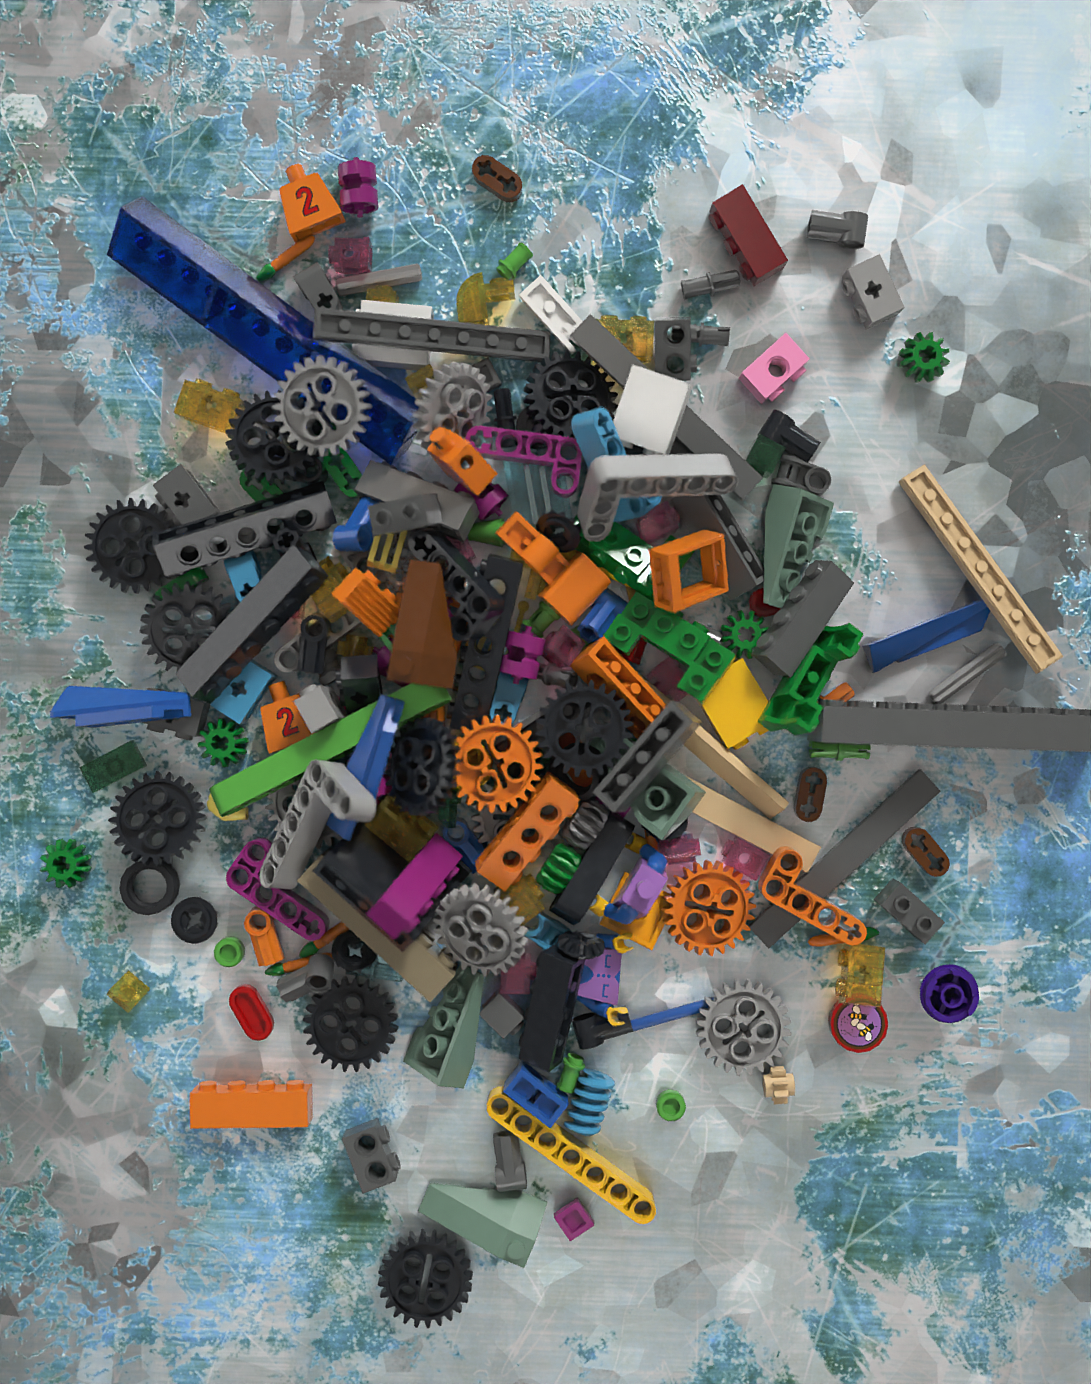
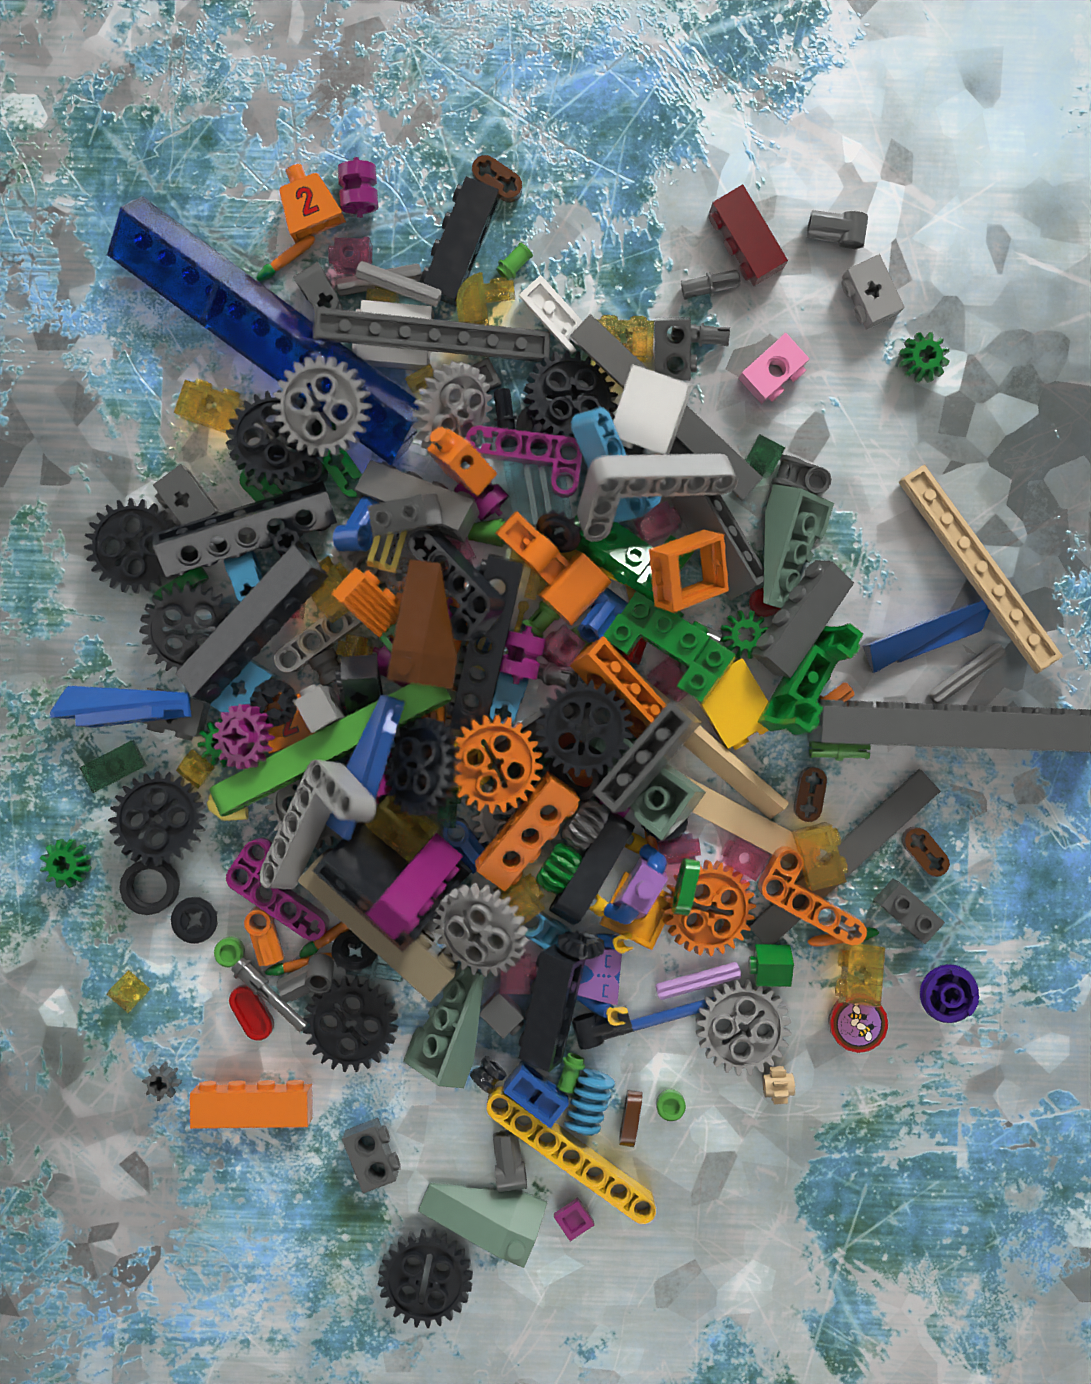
black piece [297,613,331,674] -> none
black piece [757,410,821,463] -> none
none -> dark grey gear [142,1061,182,1101]
none -> clear yellow plate [176,749,215,789]
none -> magenta gear [213,704,274,769]
none -> dark grey pin [231,958,308,1032]
none -> black gear [250,679,297,727]
none -> light grey axle [356,261,442,307]
none -> black brick [420,176,500,307]
none -> black wheel [470,1056,507,1094]
none -> reddish brown beam [619,1090,643,1148]
none -> lavender axle [656,962,741,1000]
none -> green beam [672,858,700,916]
none -> green brick [748,944,794,987]
none -> clear yellow brick [792,822,848,891]

